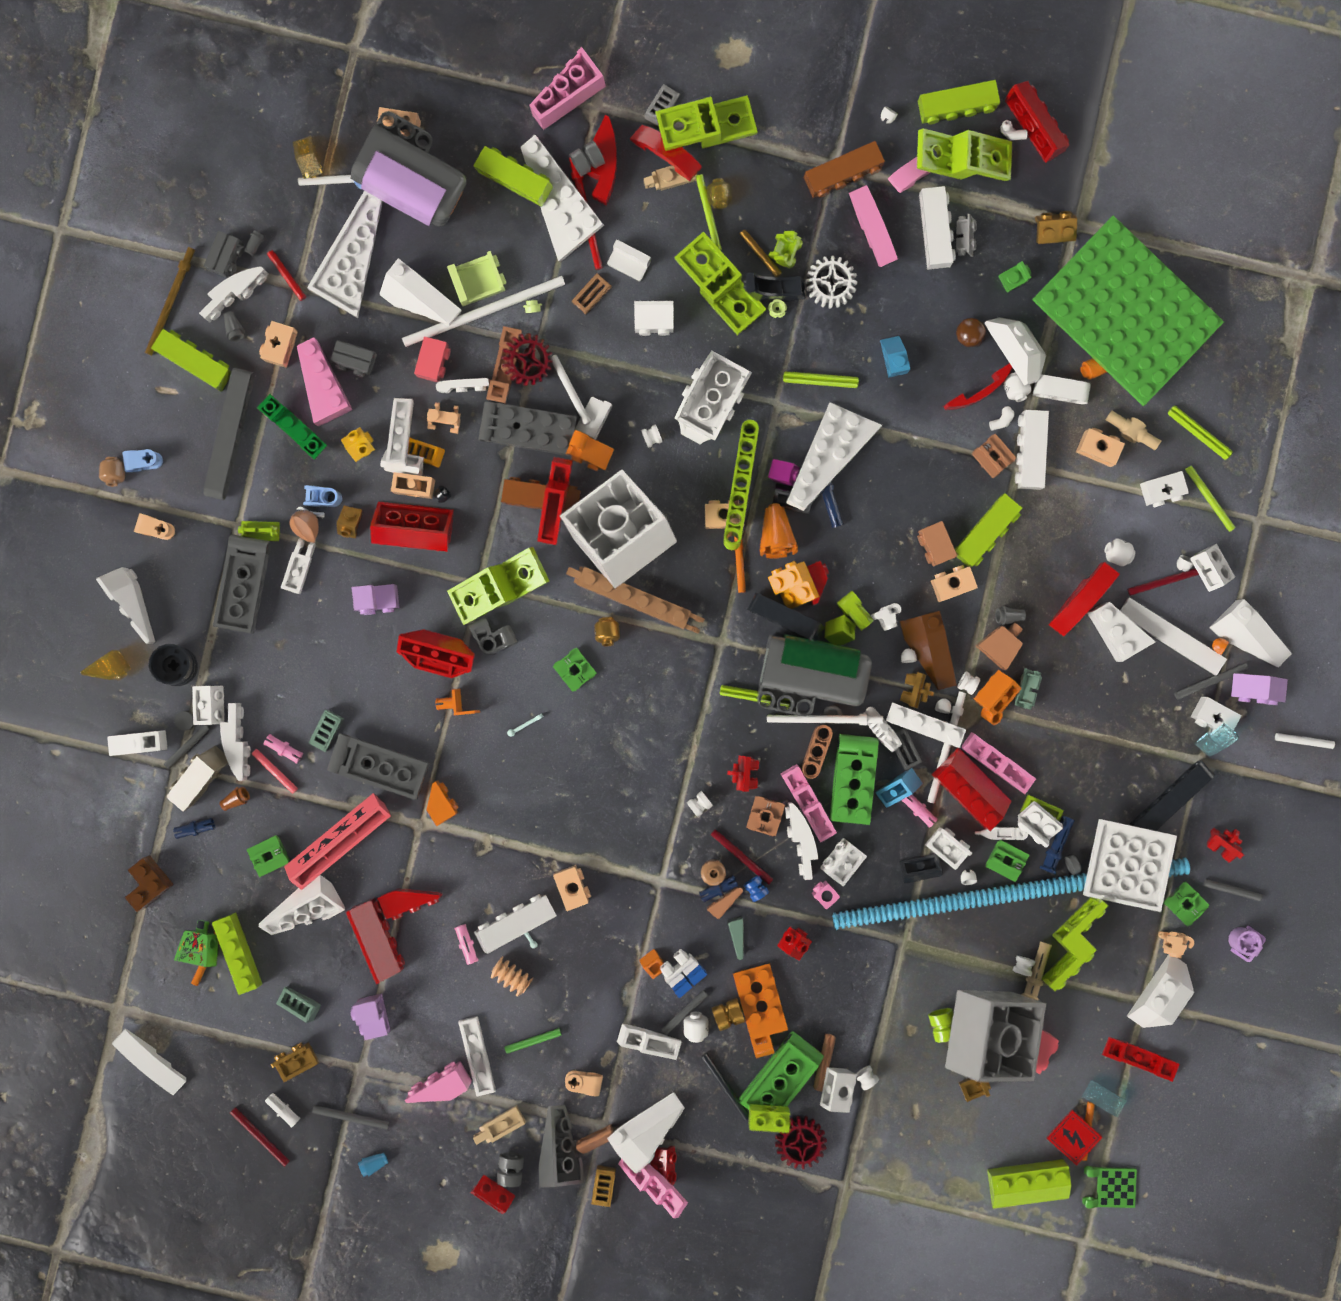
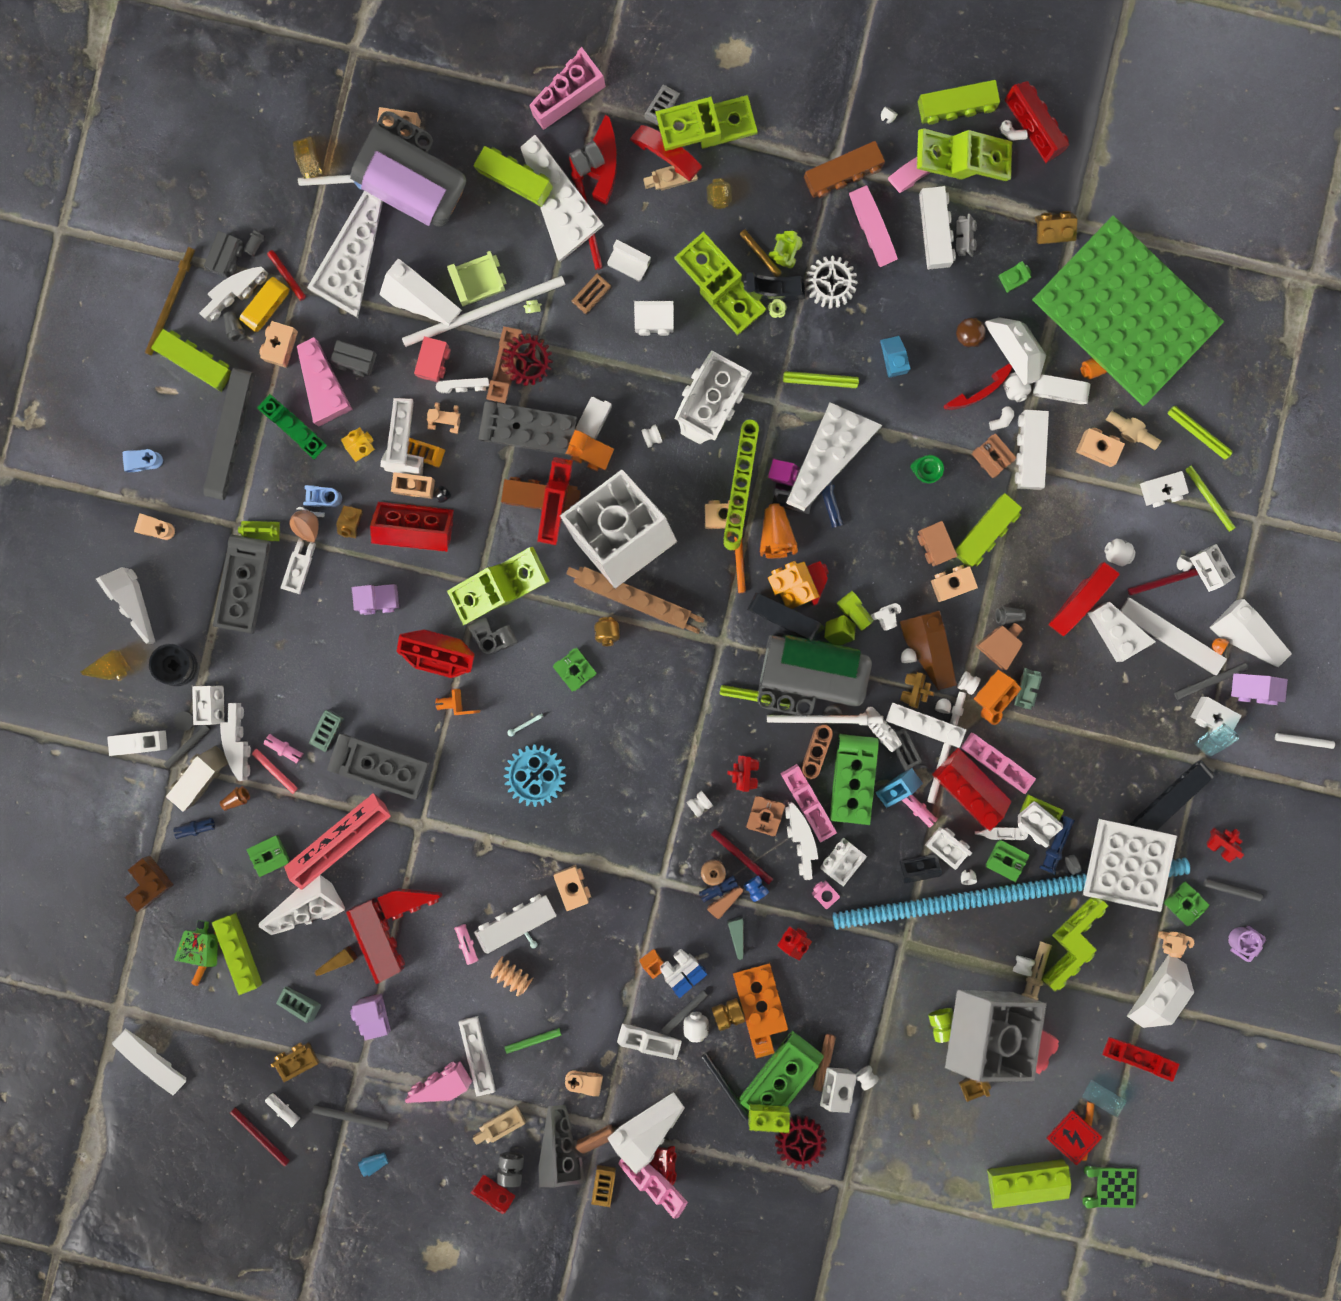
medium nougat head [99,457,126,487] -> none
orange slope [426,780,459,826] -> none
white bar [550,355,591,425] -> none
lime bar [695,174,722,250] -> none
none -> yellow beam [240,277,290,332]
none -> pearl gold slope [315,946,357,976]
none -> medium azure gear [504,744,567,807]
none -> green piece [910,455,944,484]

